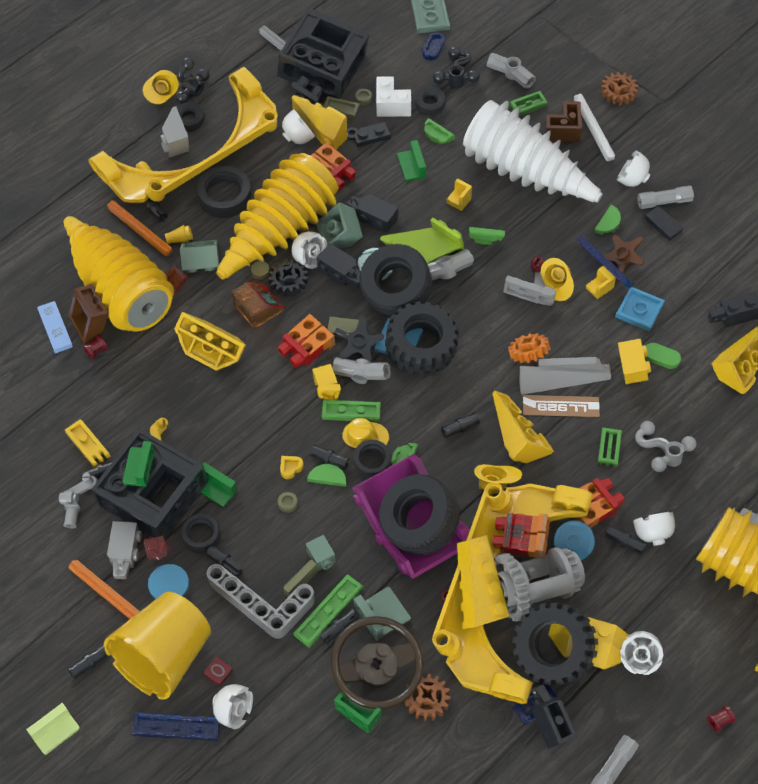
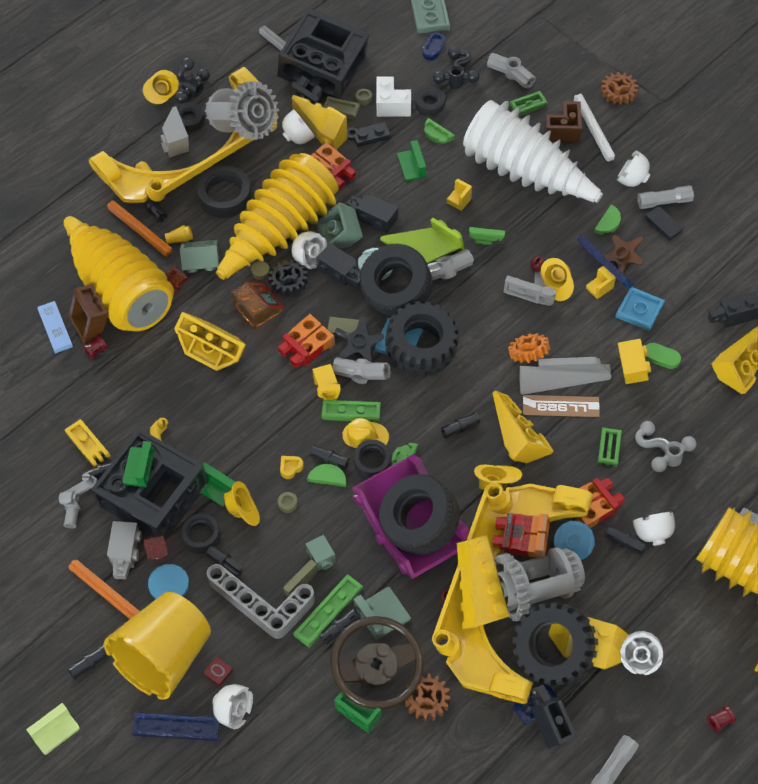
none -> light grey piece [205,81,279,140]
none -> yellow piece [224,481,260,526]

